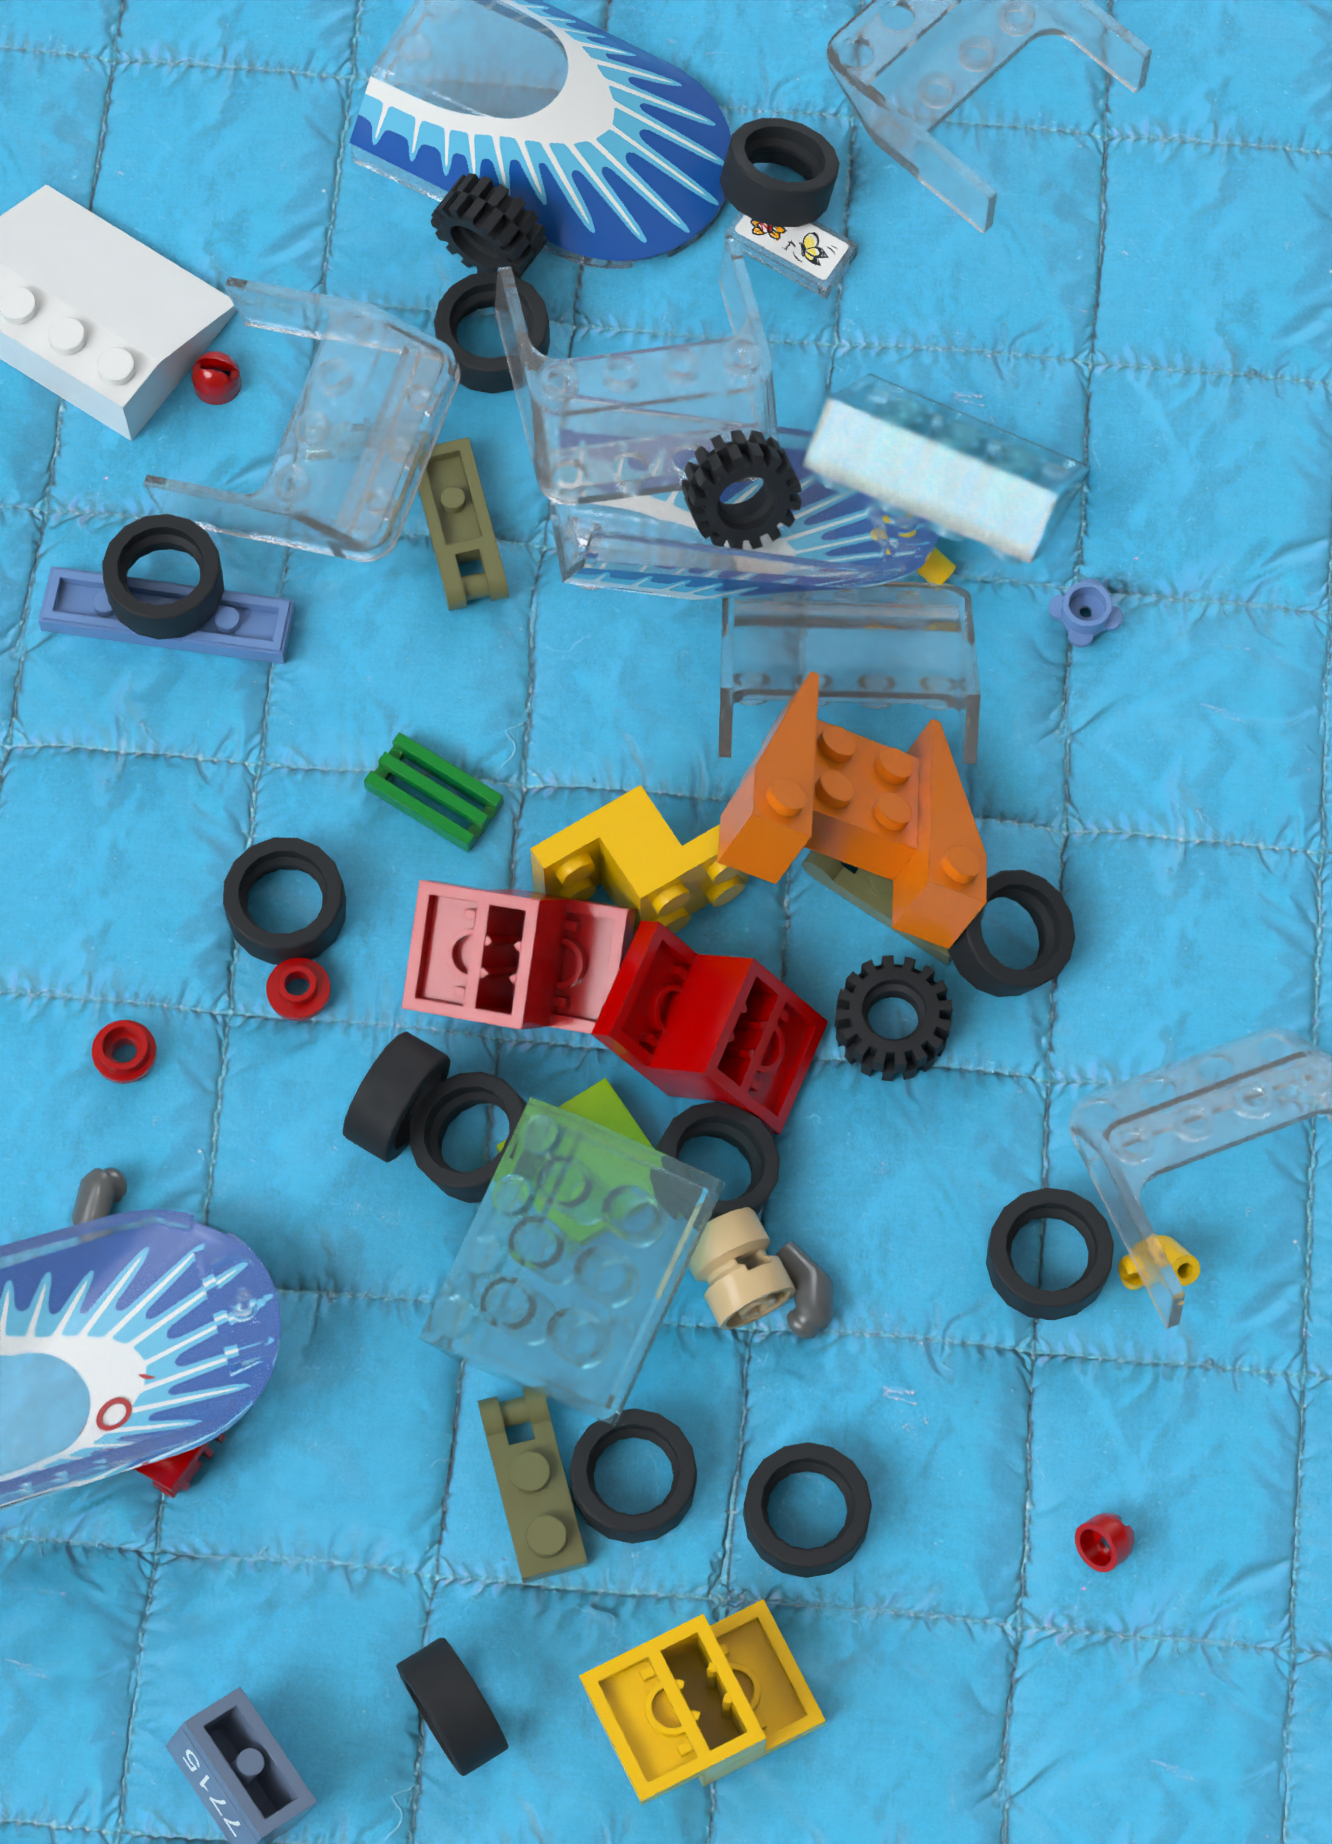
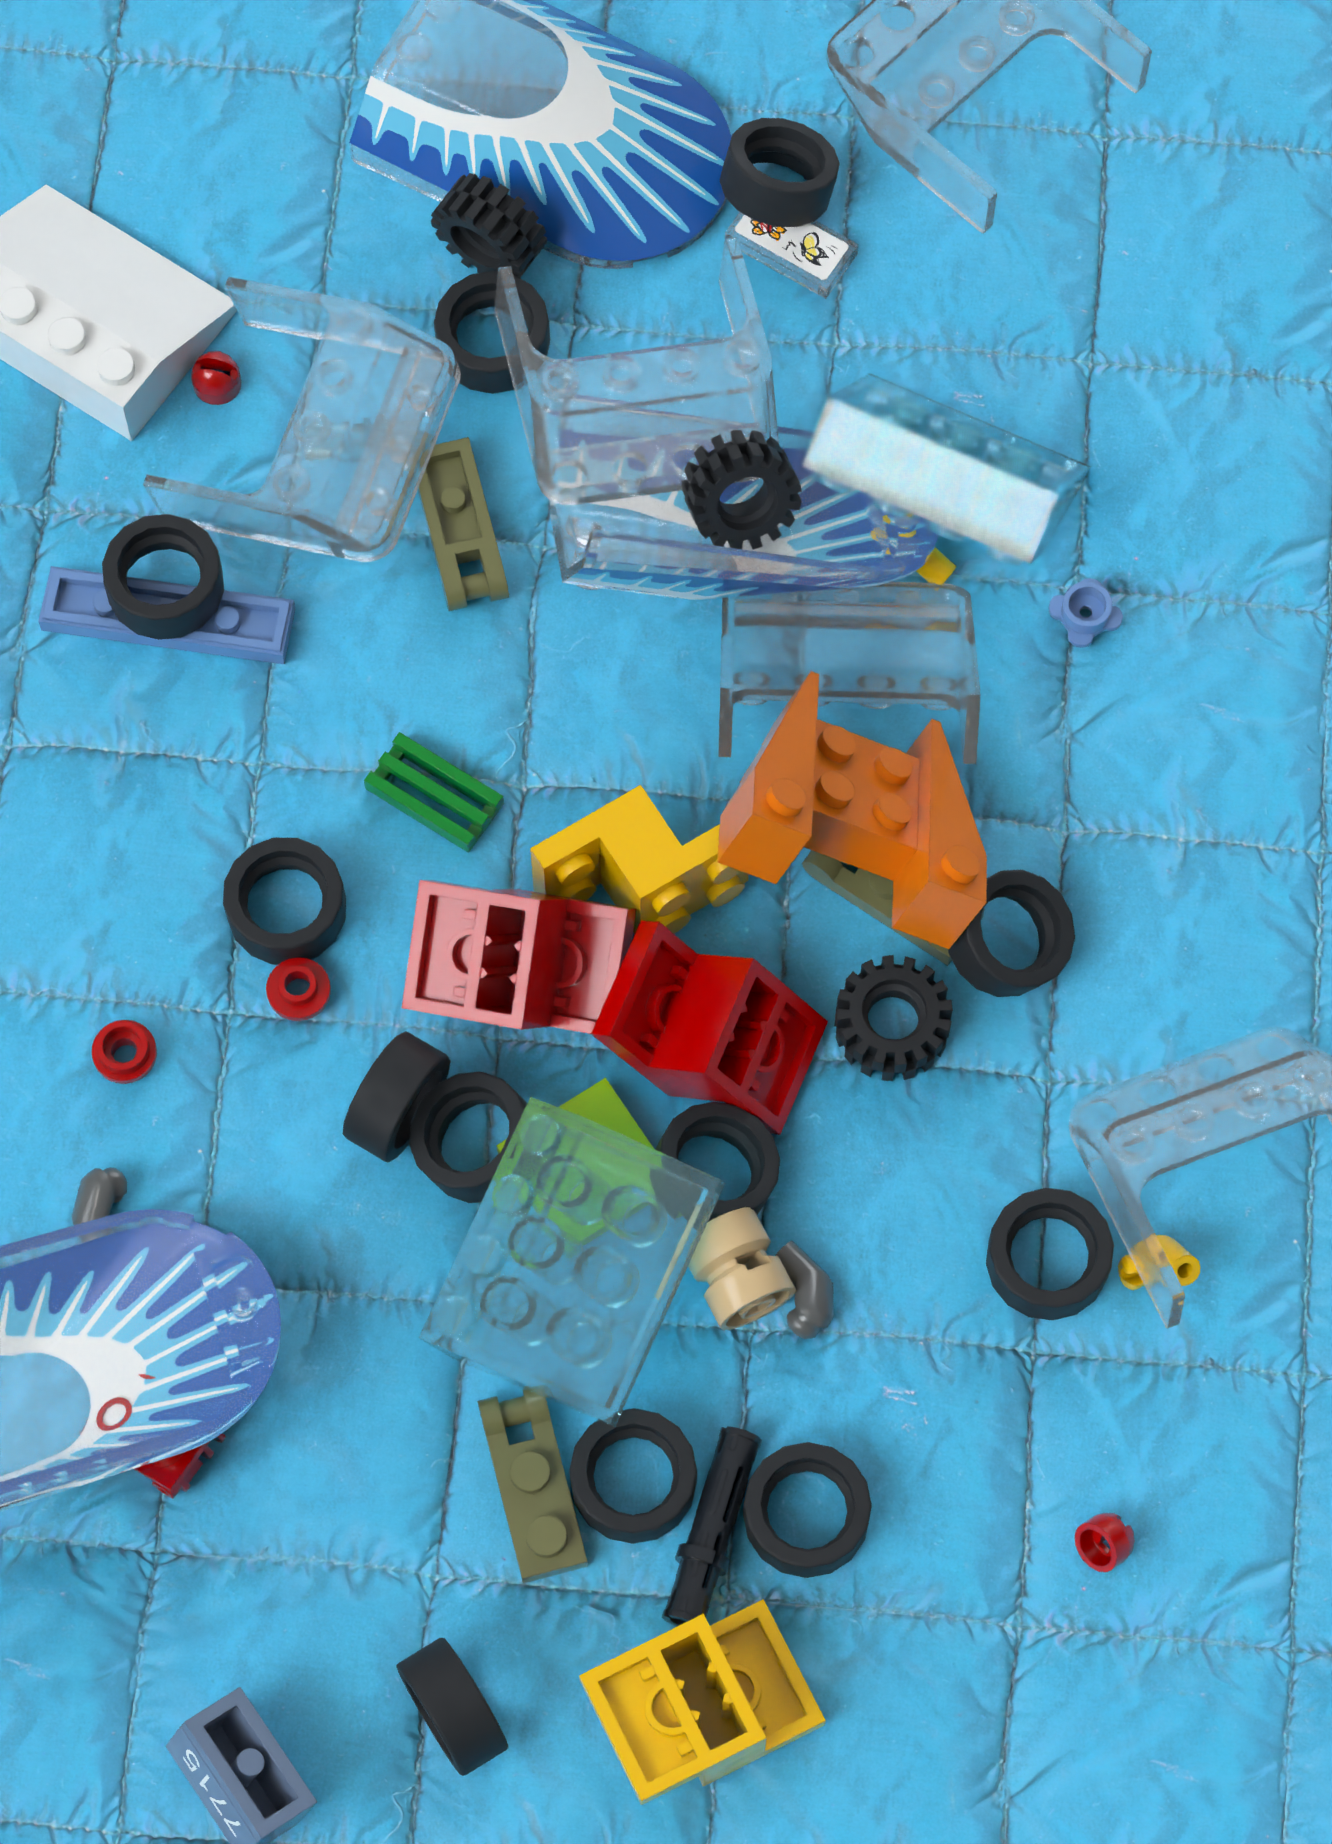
none -> black pin [662,1426,762,1626]

